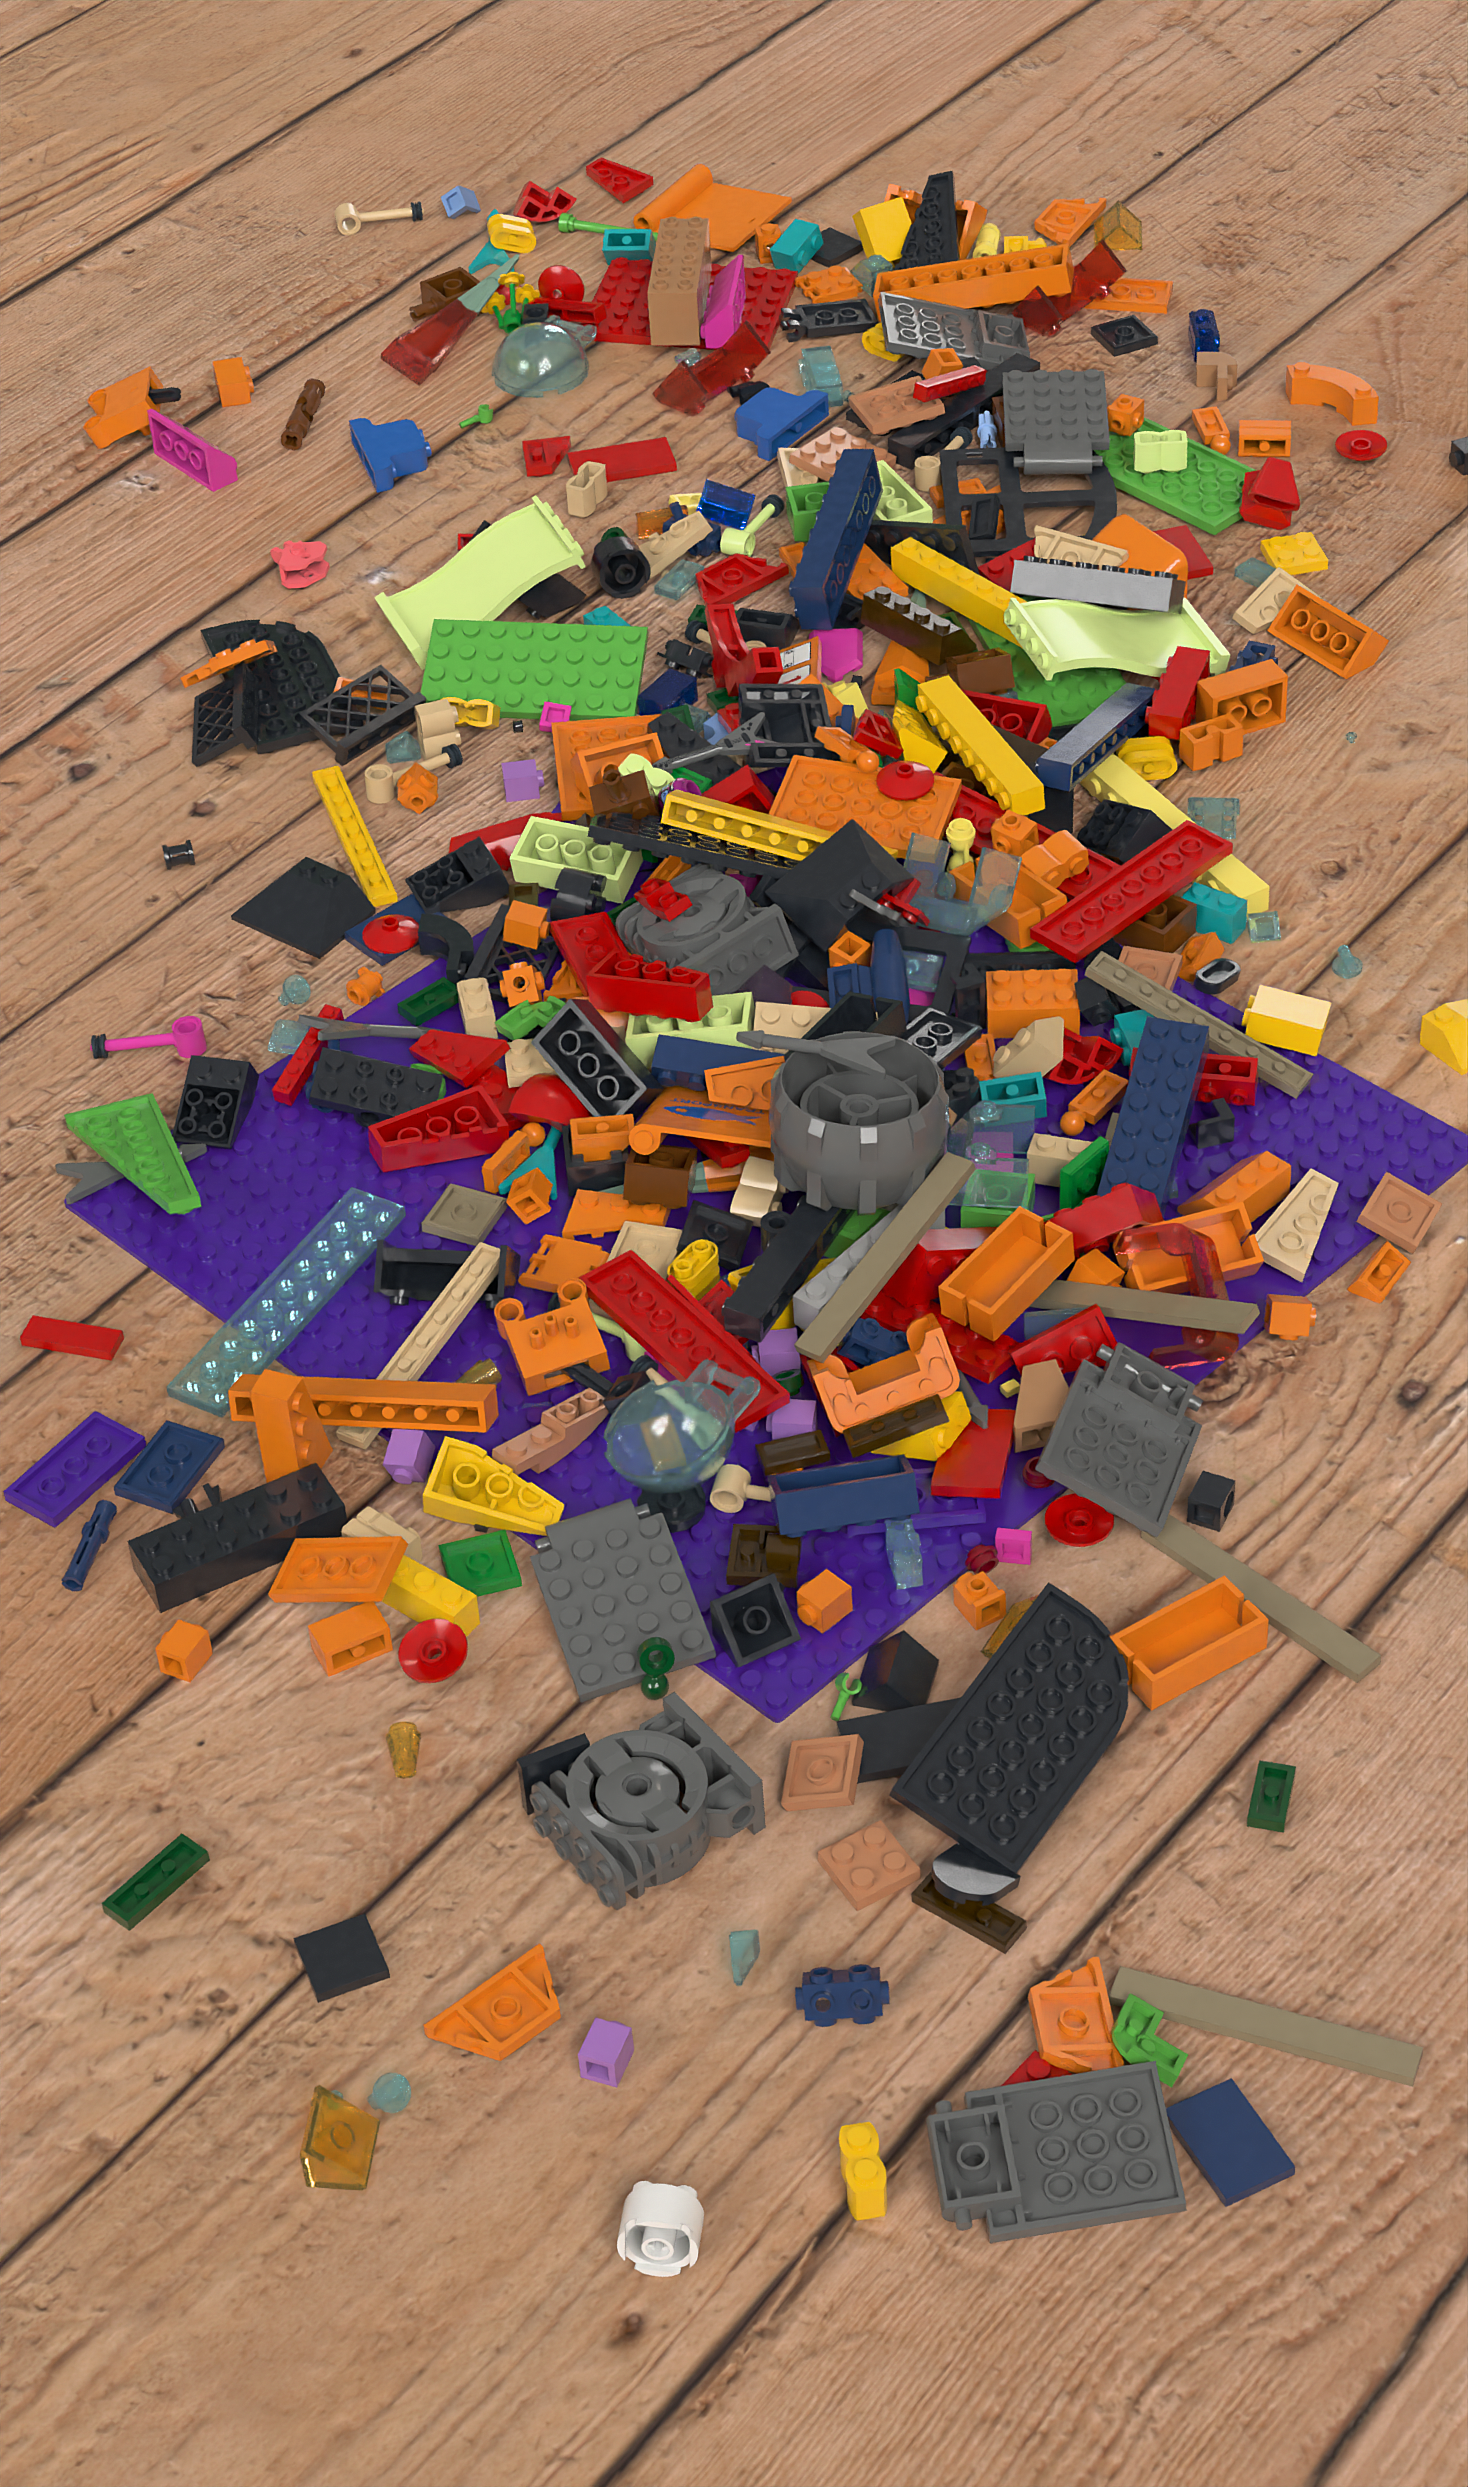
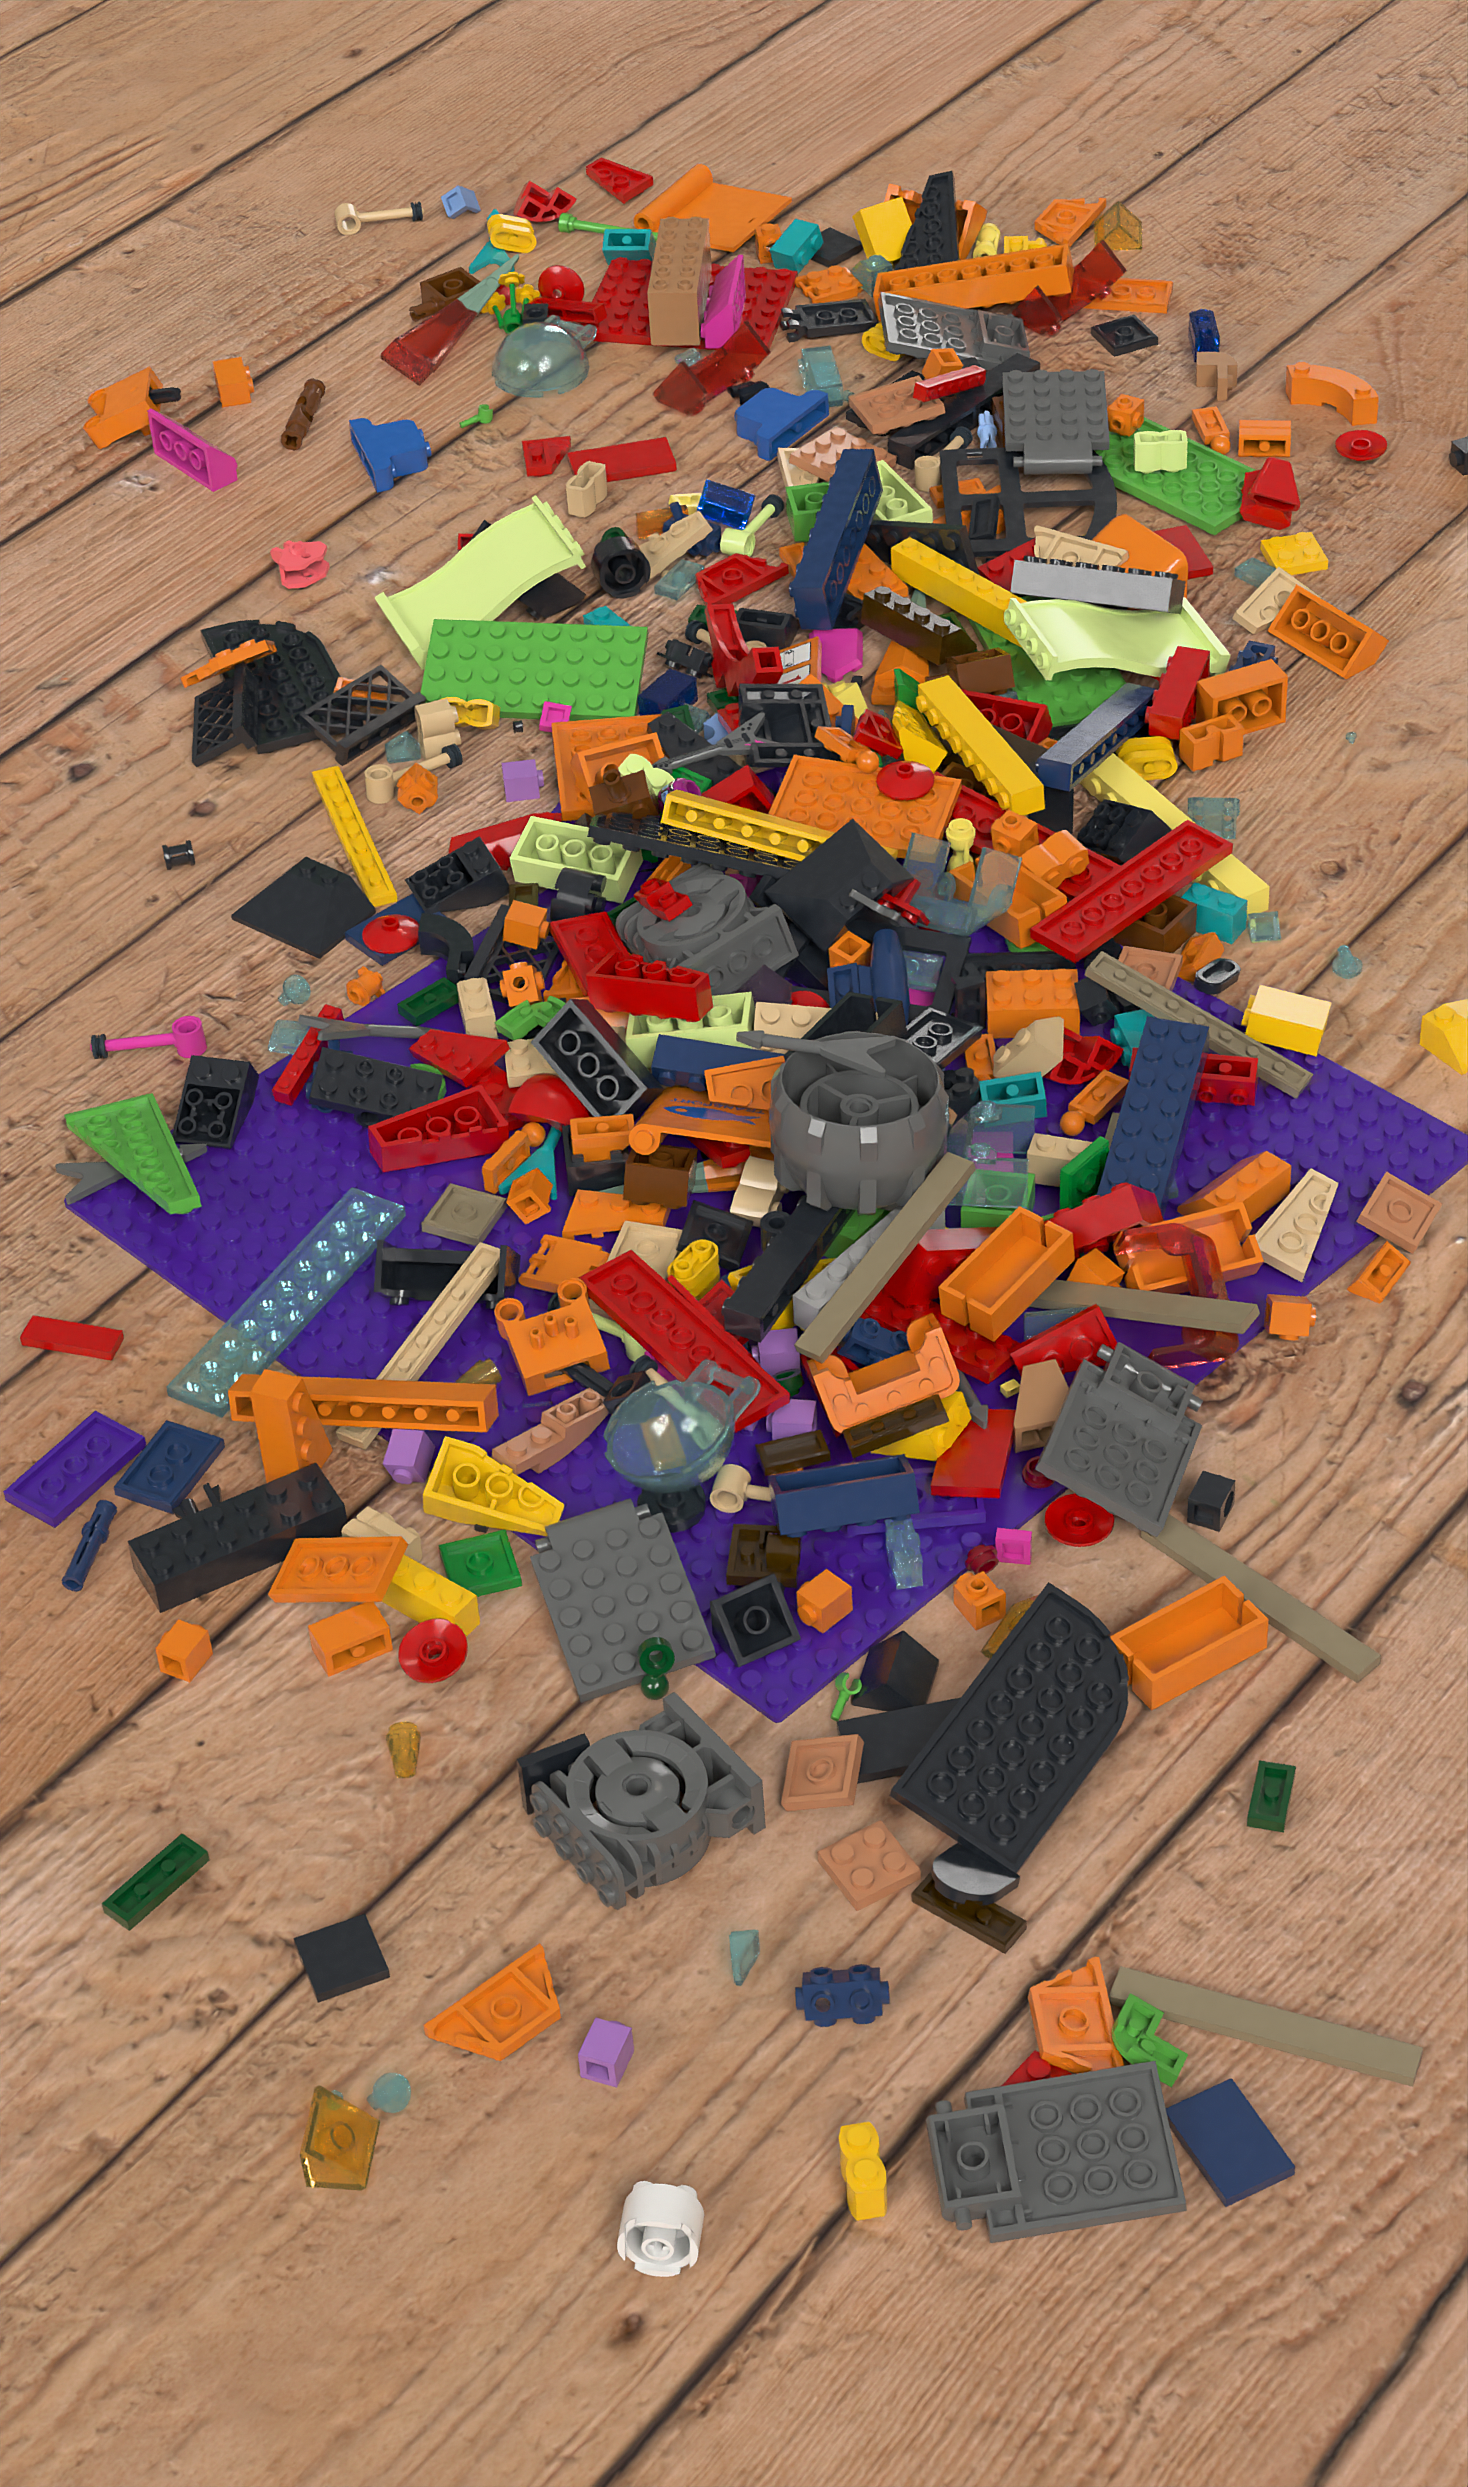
black panel [1188,1098,1235,1149] -> none

